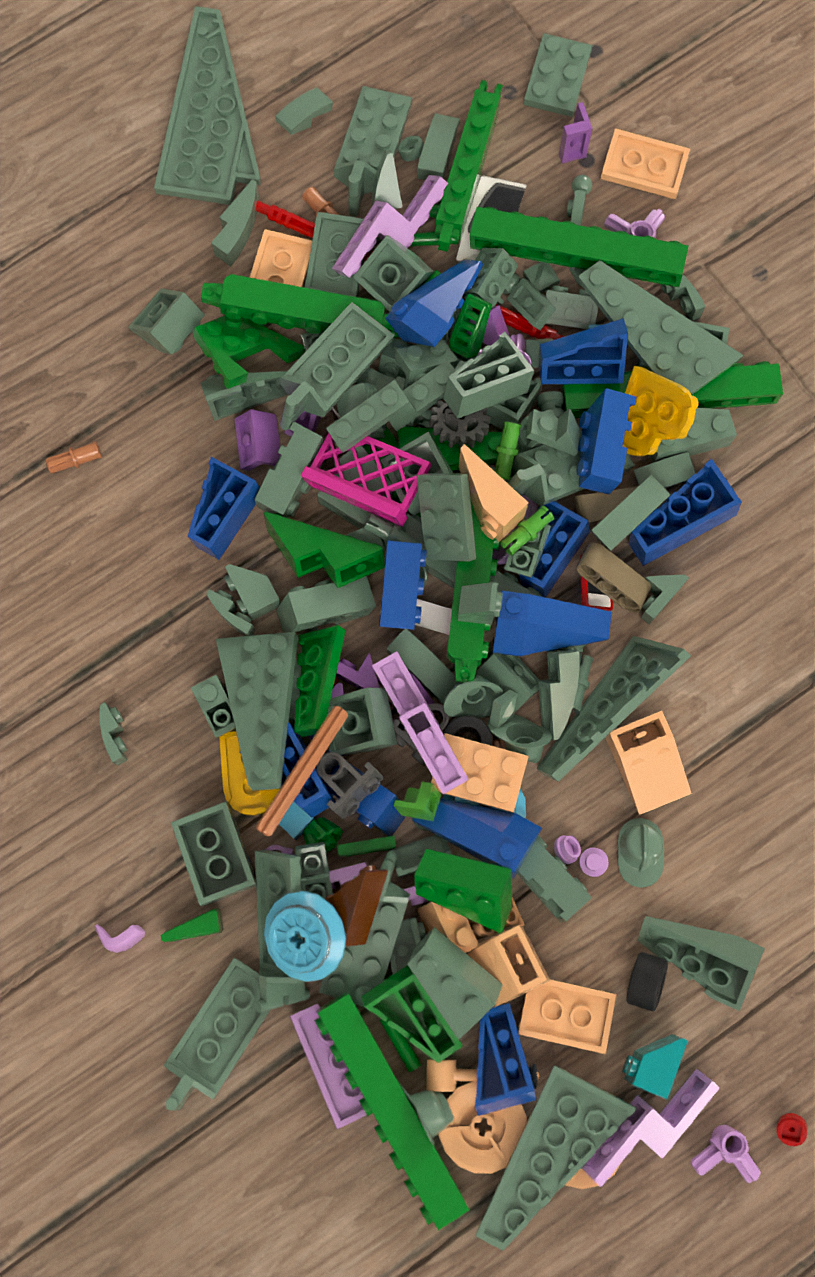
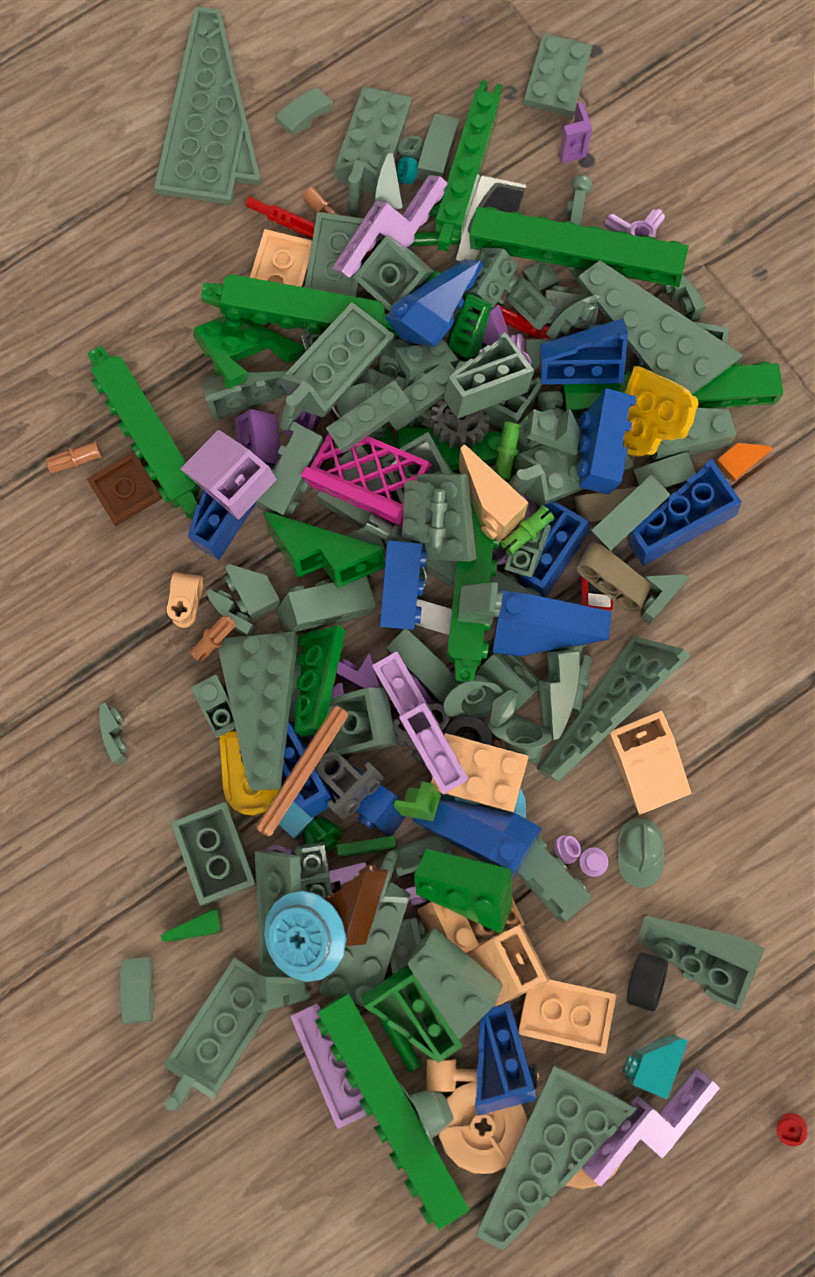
lavender hair [95,924,145,953] -> none
sand green slope [128,288,205,355] -> none
sand green slope [211,179,259,266] -> none
light nougat plate [600,129,690,199] -> none
lavender axle [691,1125,761,1183] -> none
none -> green hinge [87,346,201,520]
none -> reddish brown plate [87,452,163,526]
none -> sand green slope [120,957,155,1024]
none -> light nougat piece [167,572,203,628]
none -> lavender slope [181,430,277,520]
none -> nougat axle [190,615,235,662]
none -> teal tile [396,156,418,185]
none -> sand green plate [402,480,448,548]
none -> sand green slope [546,294,600,340]
none -> orange tile [716,443,773,482]

